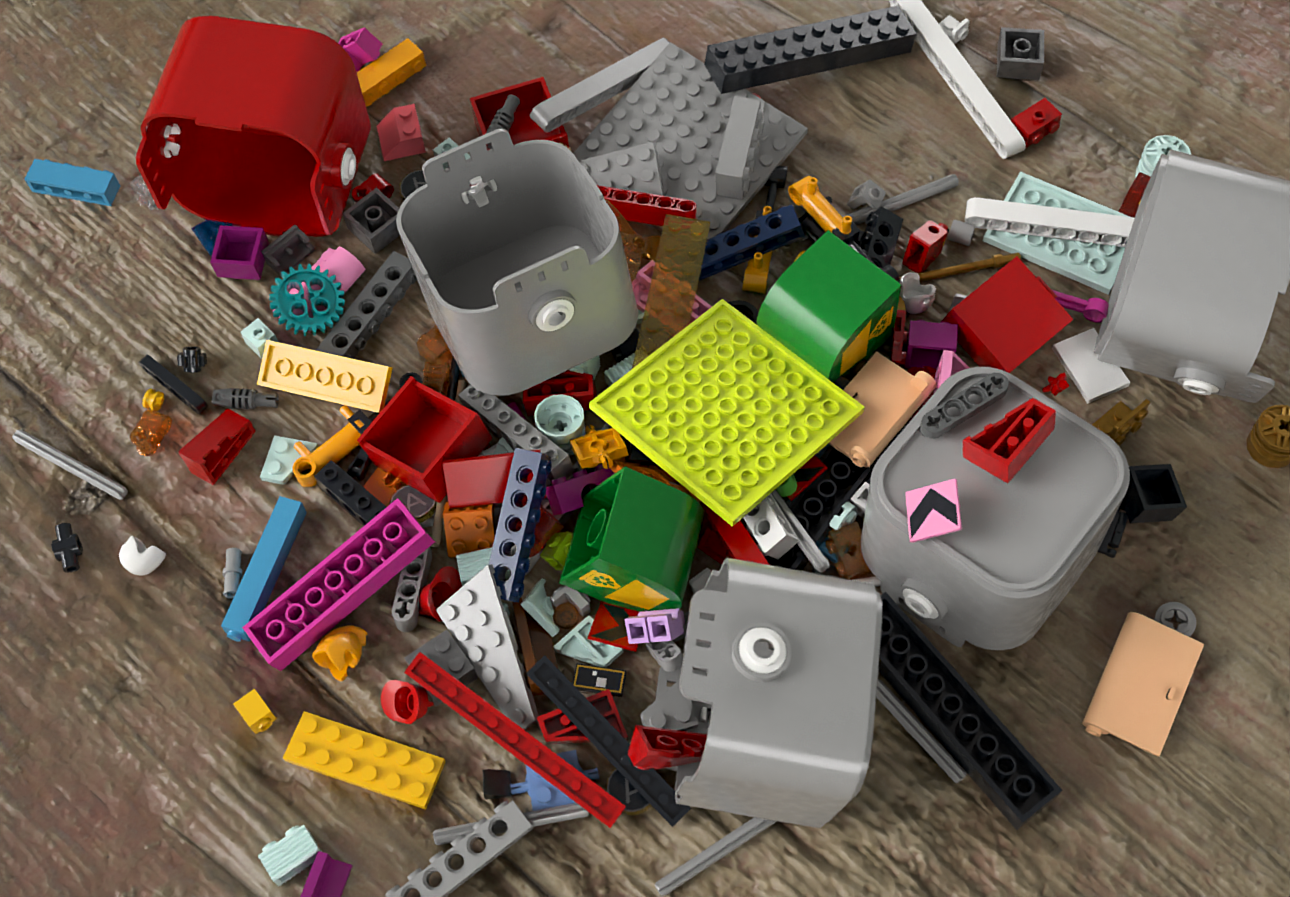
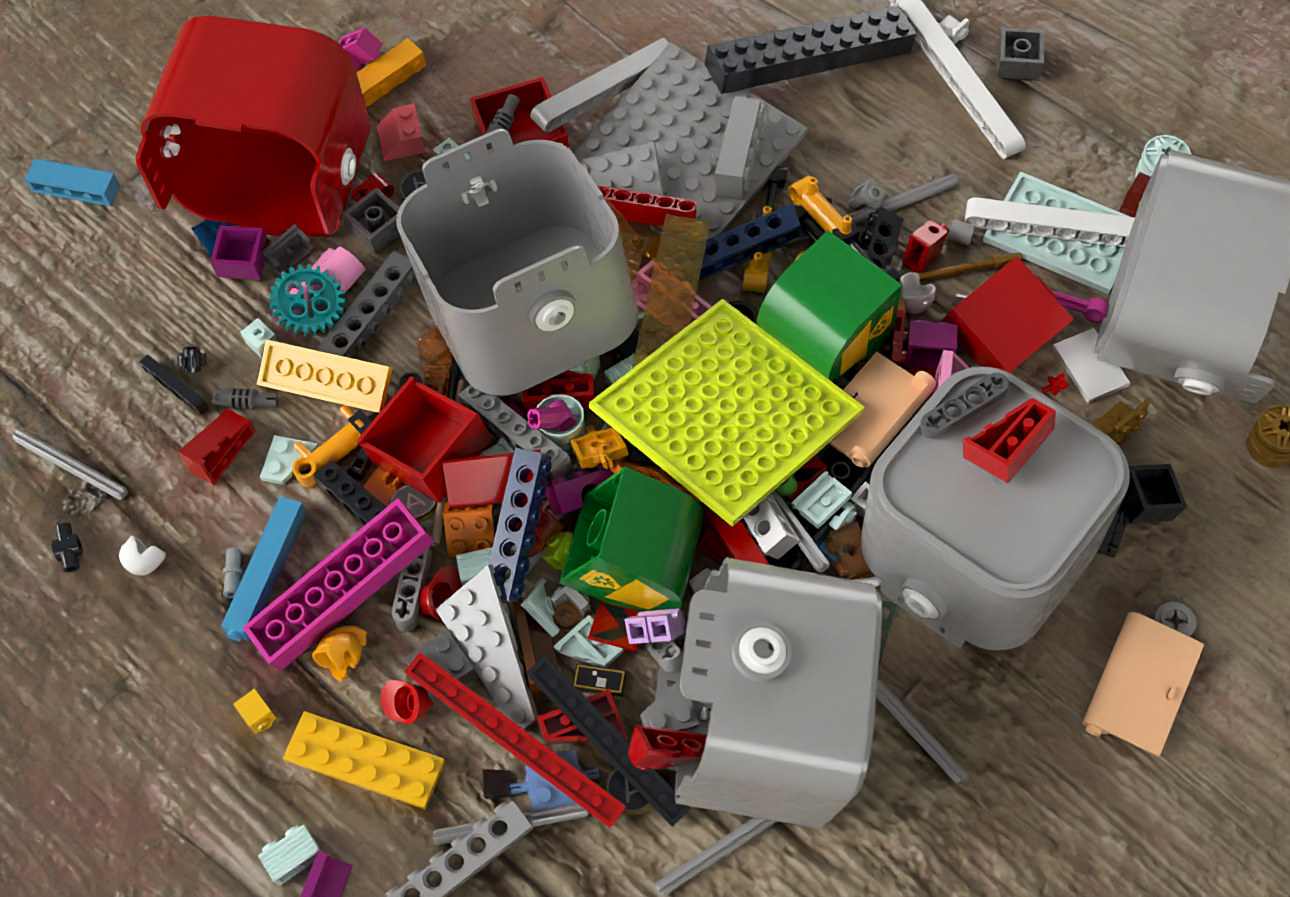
clear orange piece [130,409,172,456] -> none
yellow bush [142,388,164,411] -> none
black brick [878,592,1062,830] -> none
bright pink piece [906,479,962,543] -> none
red brick [1011,98,1062,148] -> none
none -> dark pink piece [527,400,577,432]
none -> light aqua plate [792,471,852,529]

